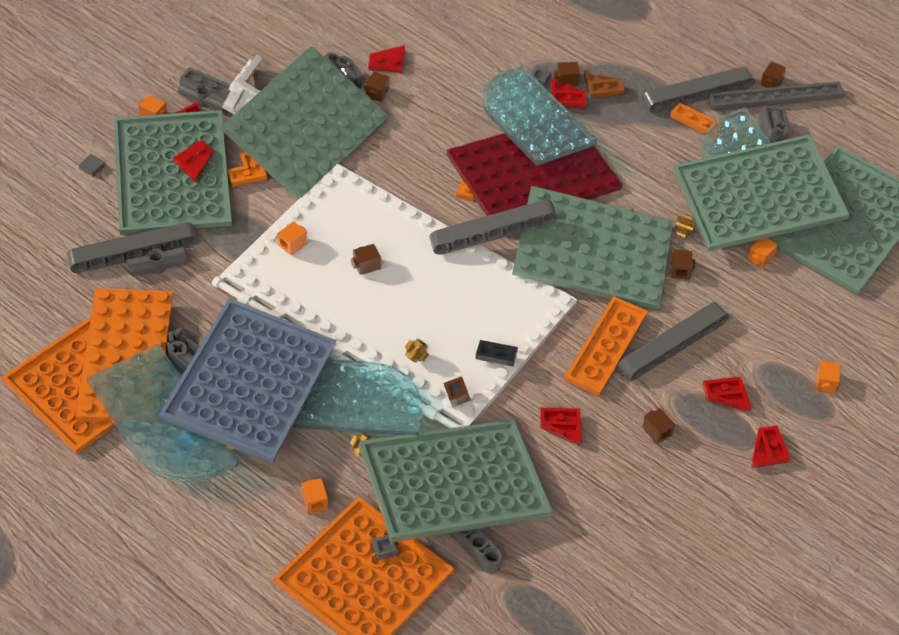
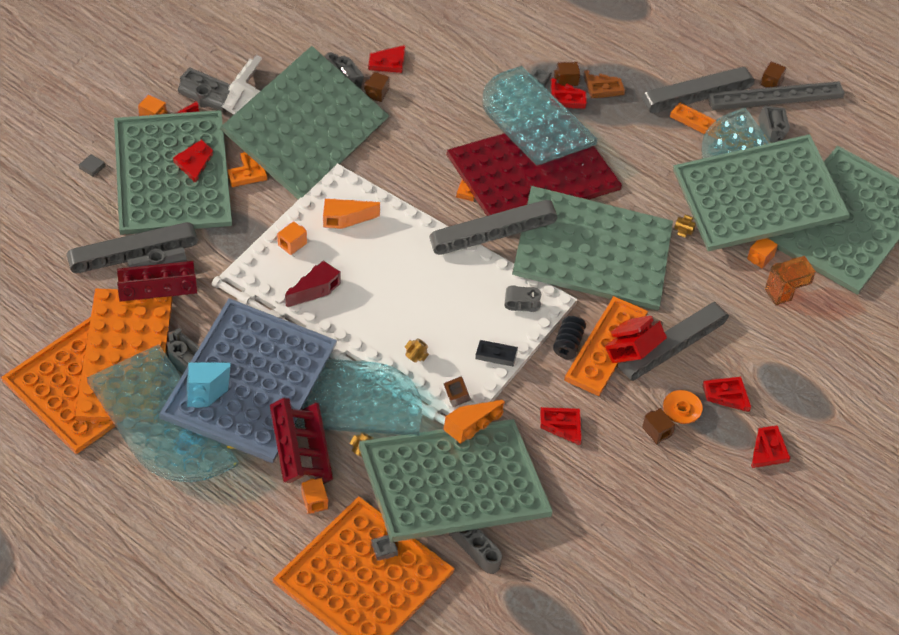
reddish brown brick [351,243,381,275] -> none
reddish brown brick [671,249,695,280] -> none
orange brick [816,360,840,393] -> none
none -> dark red fence [117,261,198,302]
none -> medium azure slope [187,362,230,408]
none -> dark red fence [270,397,333,484]
none -> dark red slope [285,260,341,307]
none -> orange slope [323,199,380,229]
none -> orange slope [443,400,505,444]
none -> dark grey piece [504,285,542,312]
none -> black piece [553,316,586,360]
none -> red brick [605,316,667,363]
none -> orange dish [663,390,703,424]
none -> clear orange brick [765,256,816,306]

